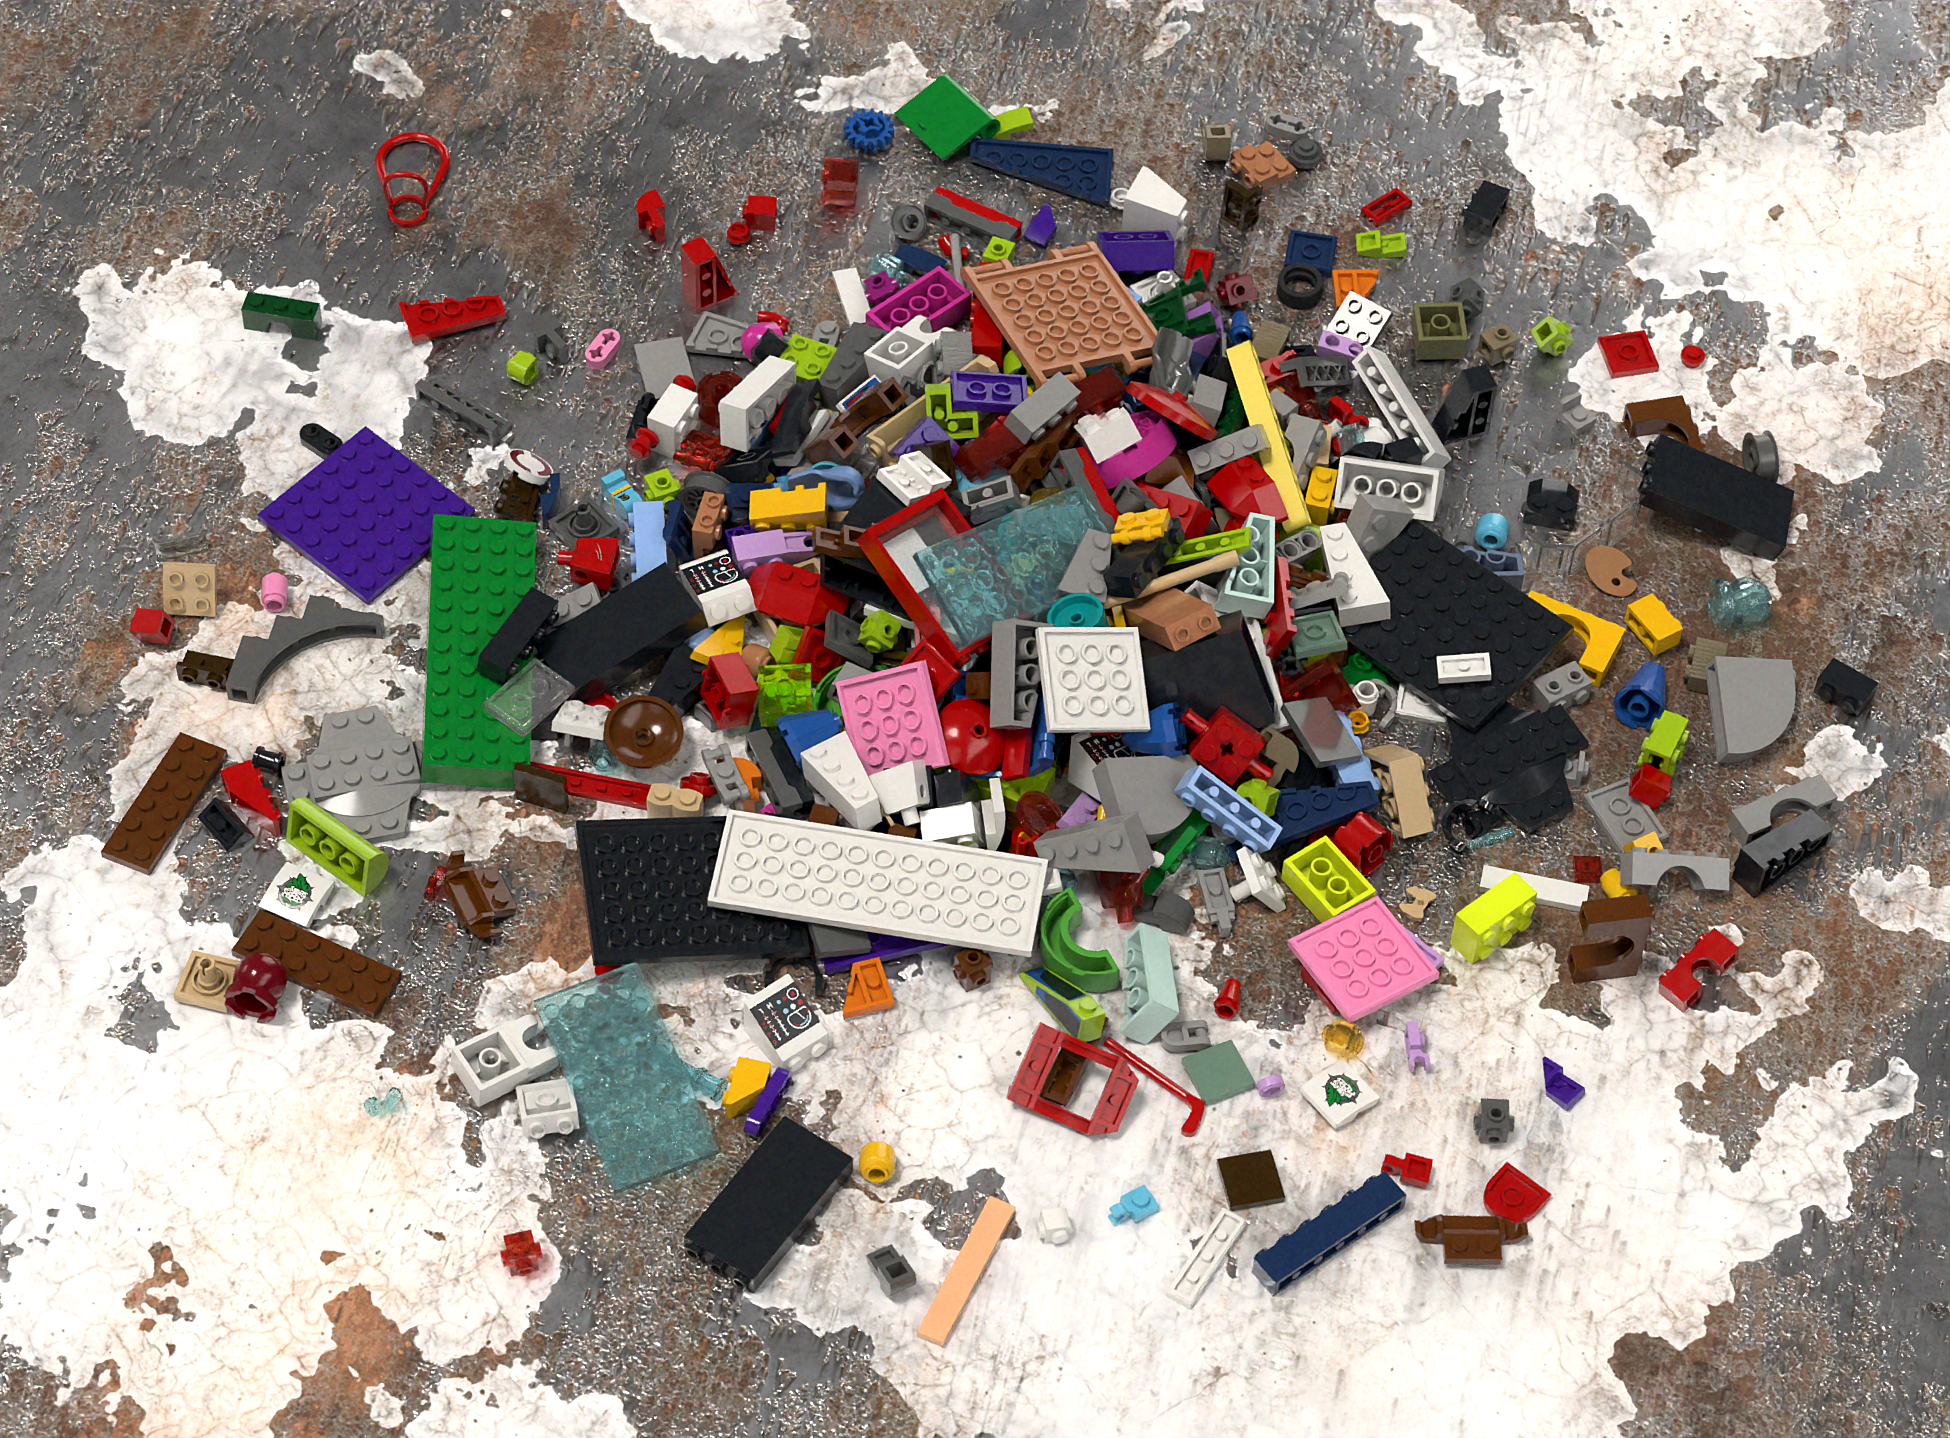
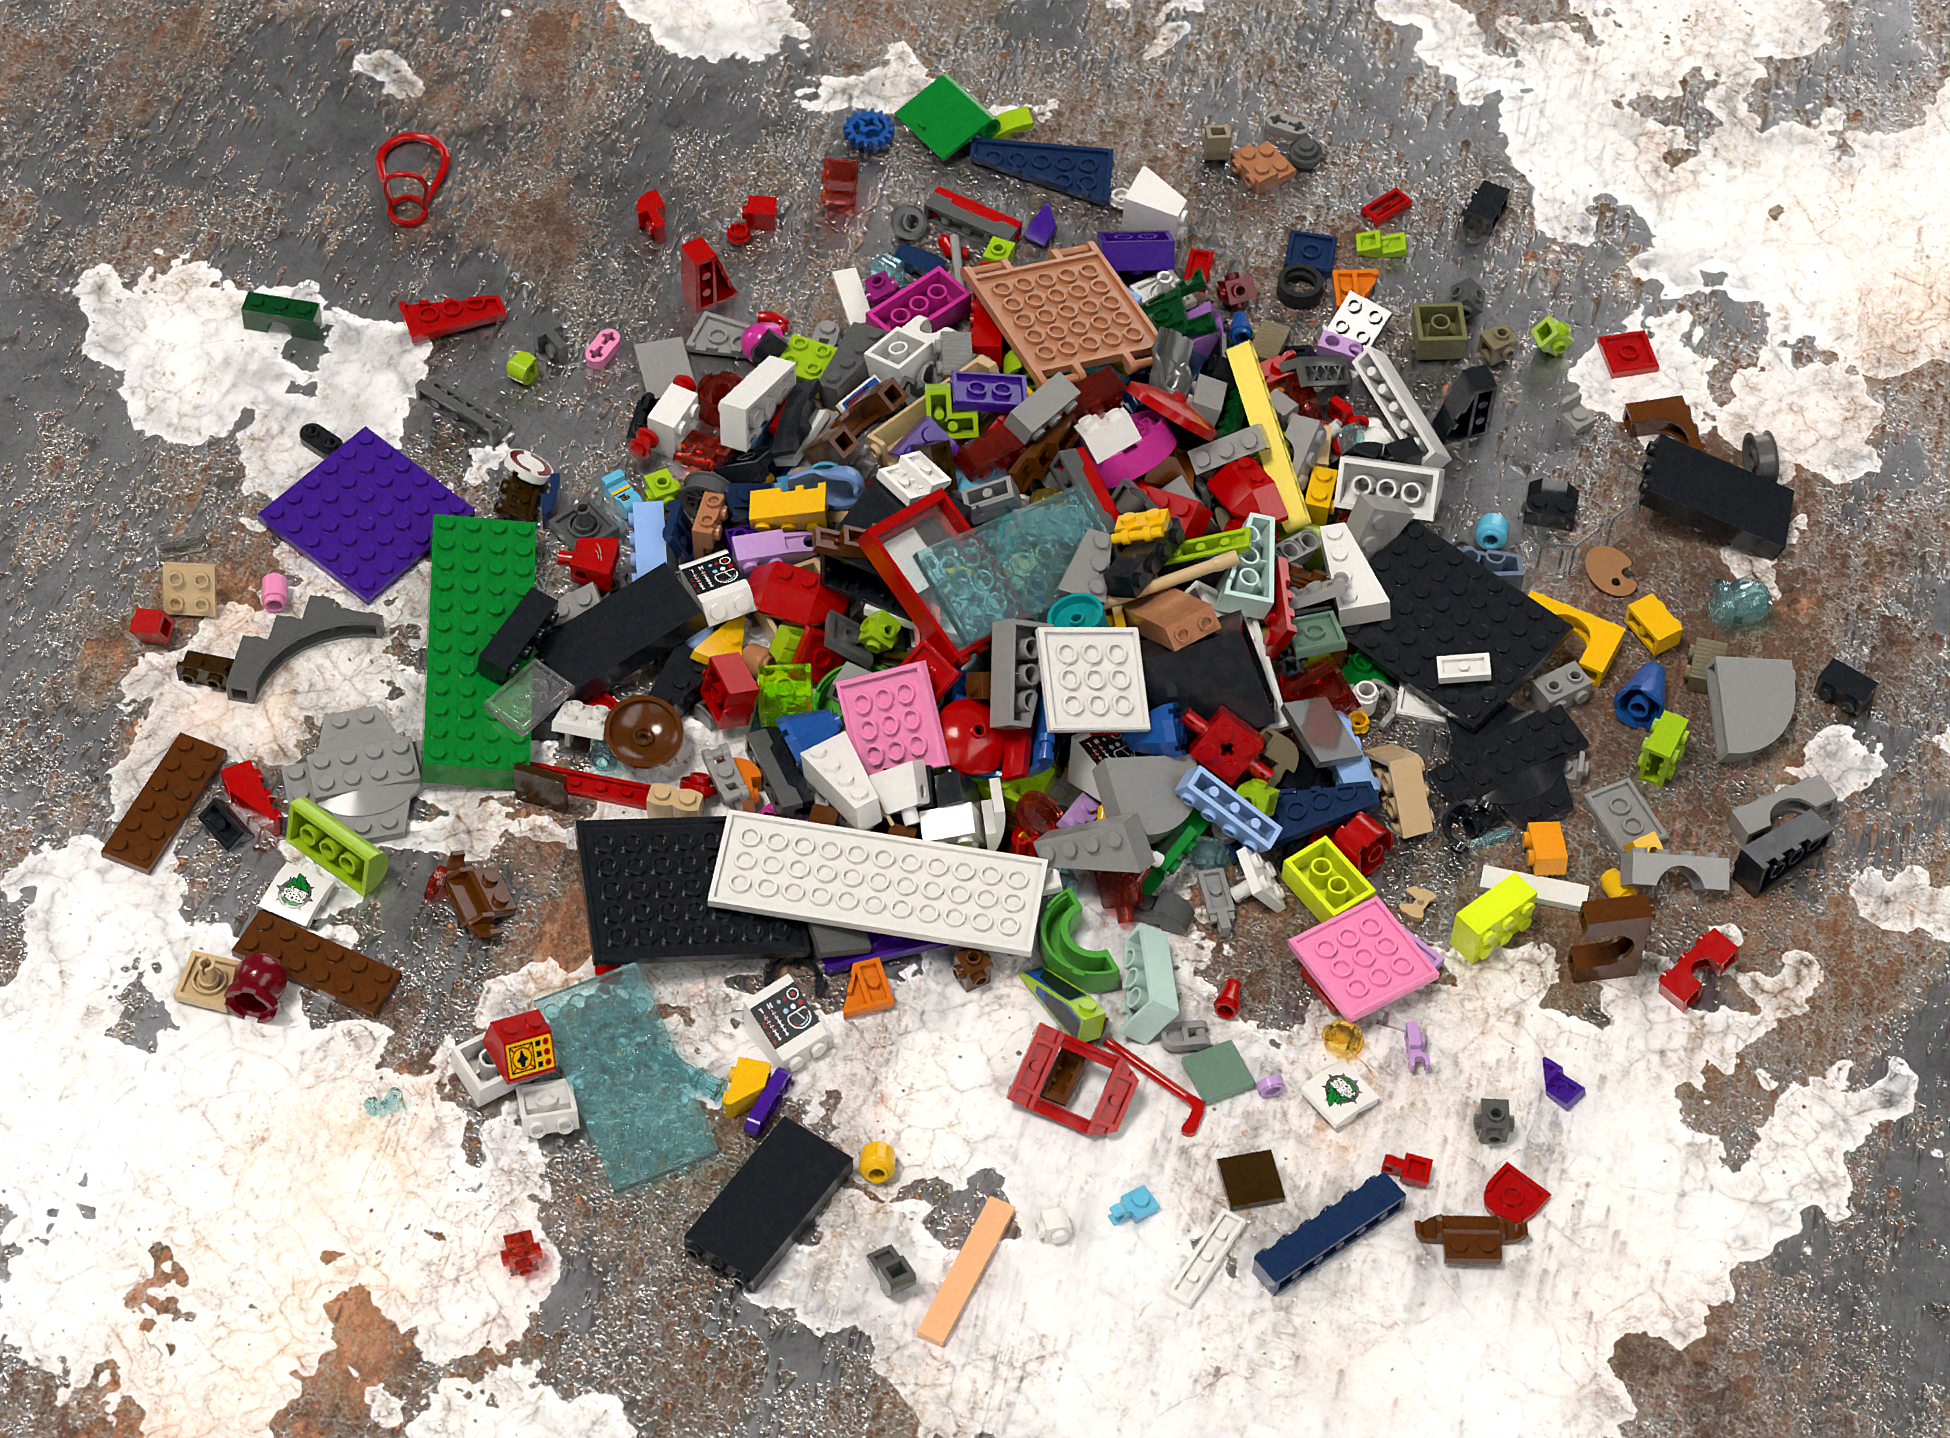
black bush [252,746,286,775] -> none
dark brown bracket [1220,179,1263,232] -> none
clear red tile [1572,856,1602,883] -> none
red brick [1628,762,1672,809] -> none
red plate [1680,345,1705,368] -> none
none -> red slope [482,1009,557,1085]
none -> light orange brick [1522,821,1568,877]

